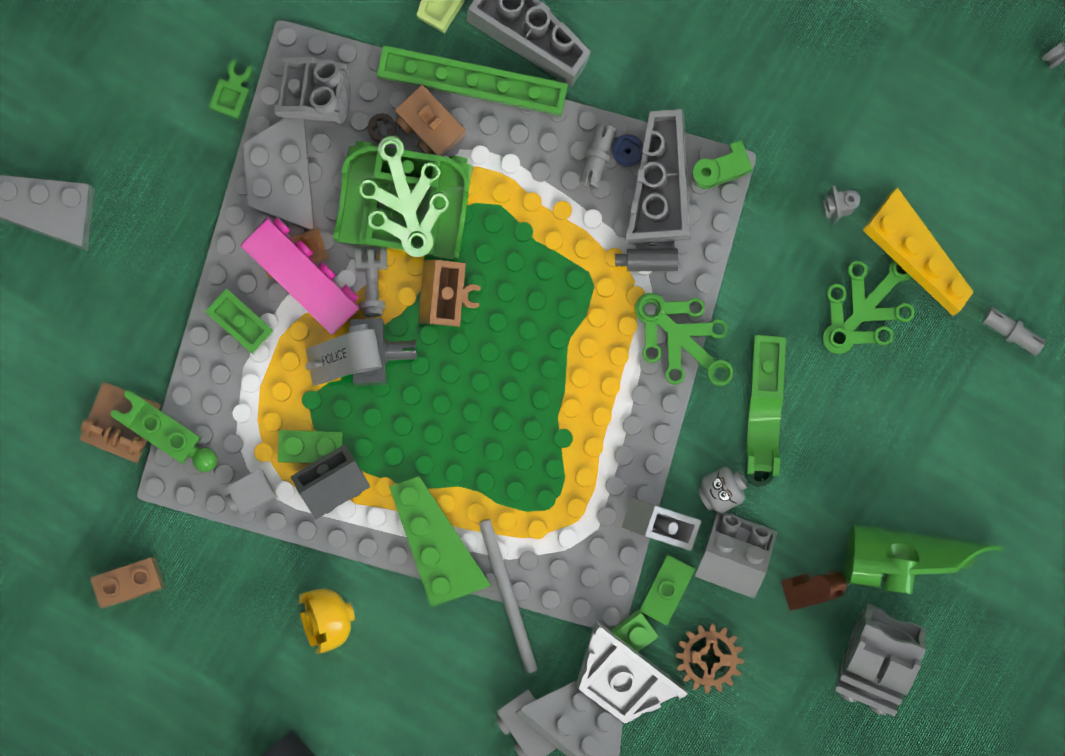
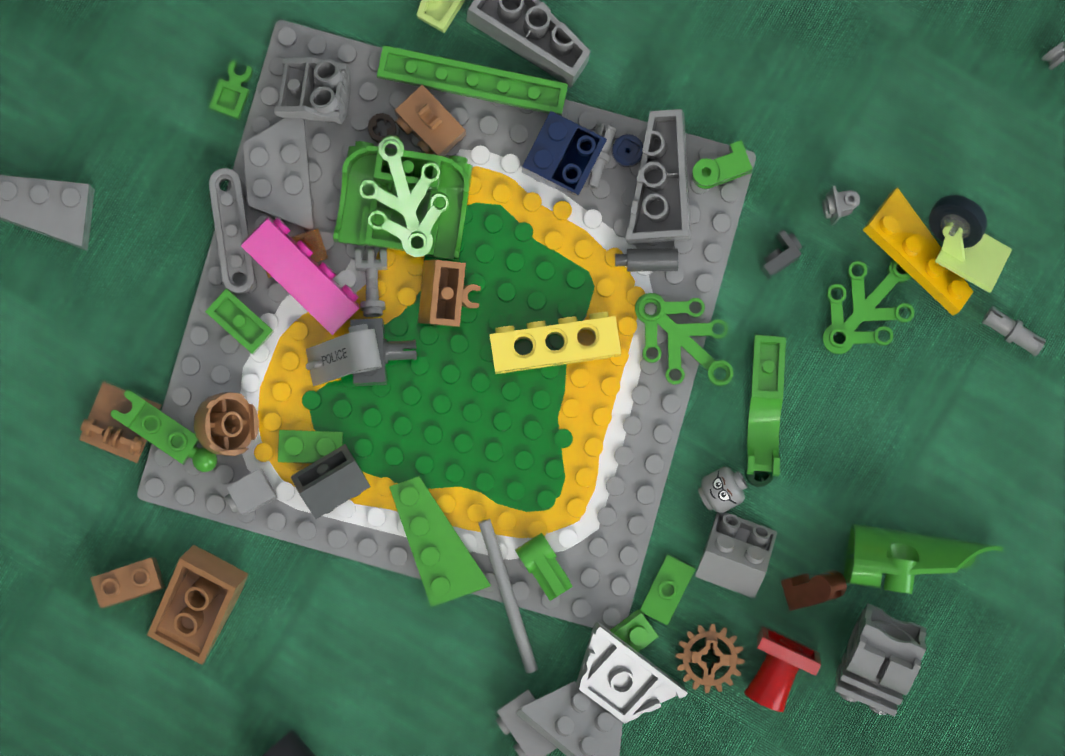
yellow cylinder [298,588,355,654] -> none
light grey brick [621,497,701,551] -> none
none -> medium nougat slope [147,545,249,665]
none -> medium nougat cylinder [193,392,259,456]
none -> light grey plate [209,168,255,294]
none -> light yellow brick [490,312,621,375]
none -> bright green piece [515,533,573,601]
none -> dark blue slope [522,111,607,196]
none -> red plant [744,626,821,712]
none -> dark grey bracket [761,229,802,280]
none -> plate [929,195,1012,293]

